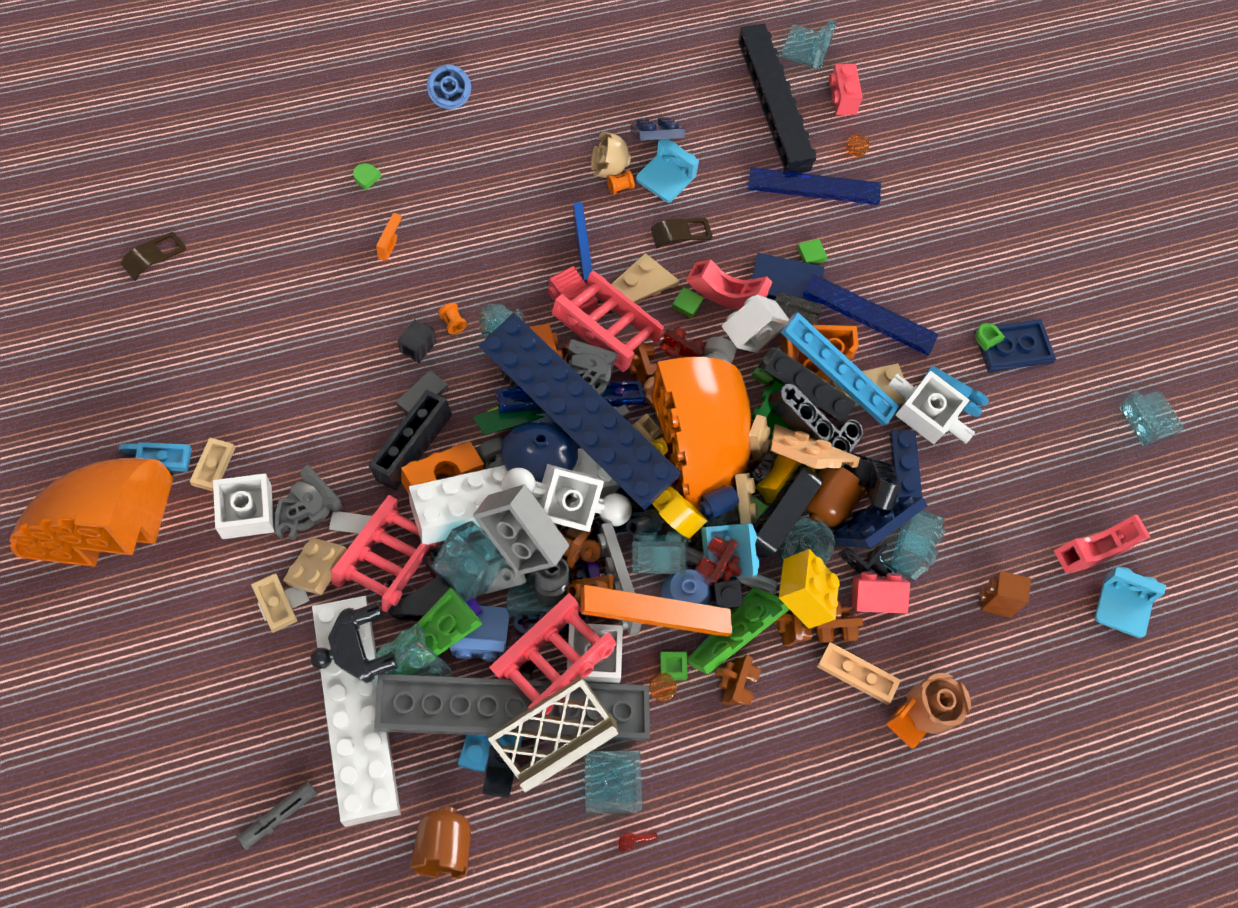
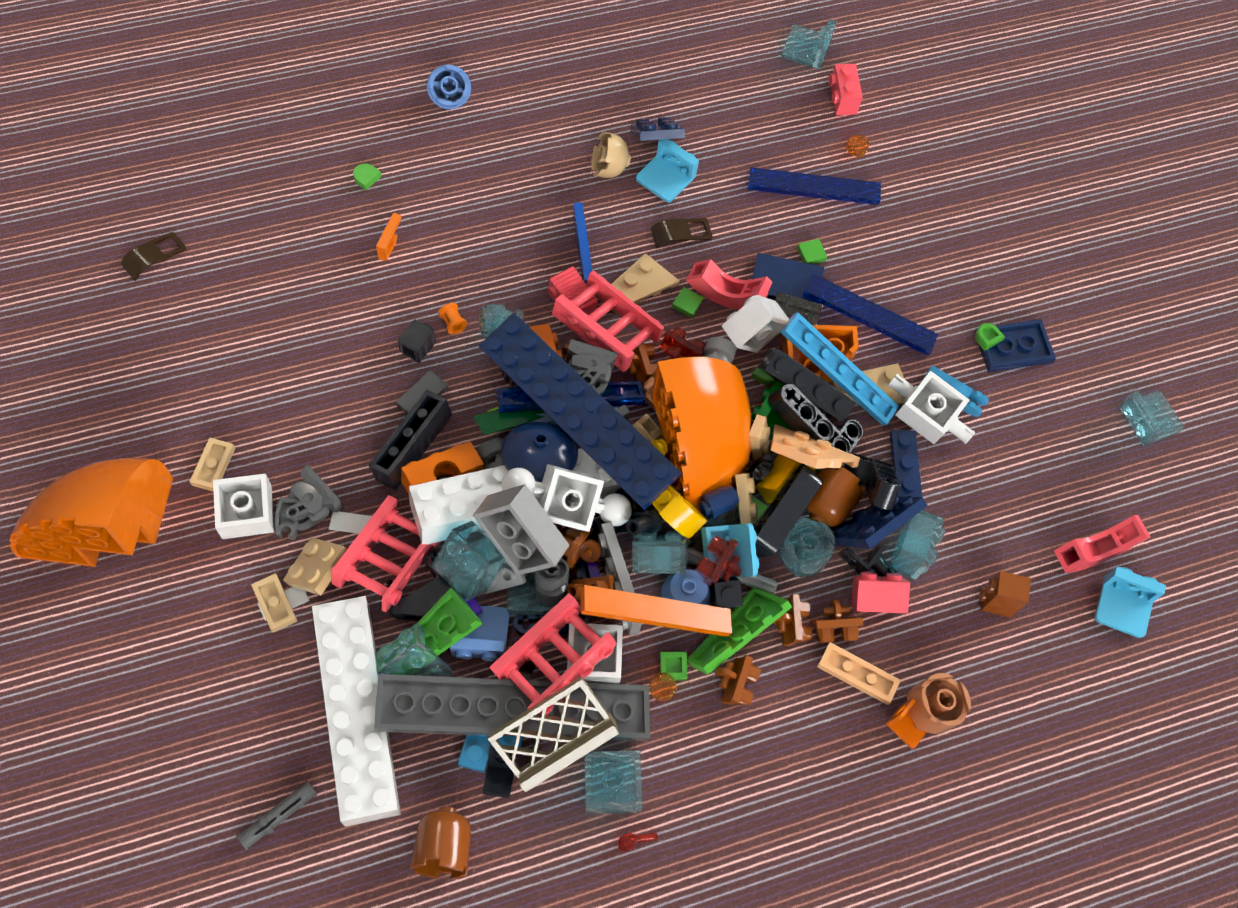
dark azure hinge [119,442,192,472] -> none
black connector [310,601,398,684] -> none
orange bush [606,170,635,195] -> none
black brick [738,23,816,176] -> none
yellow brick [779,549,840,629] -> none

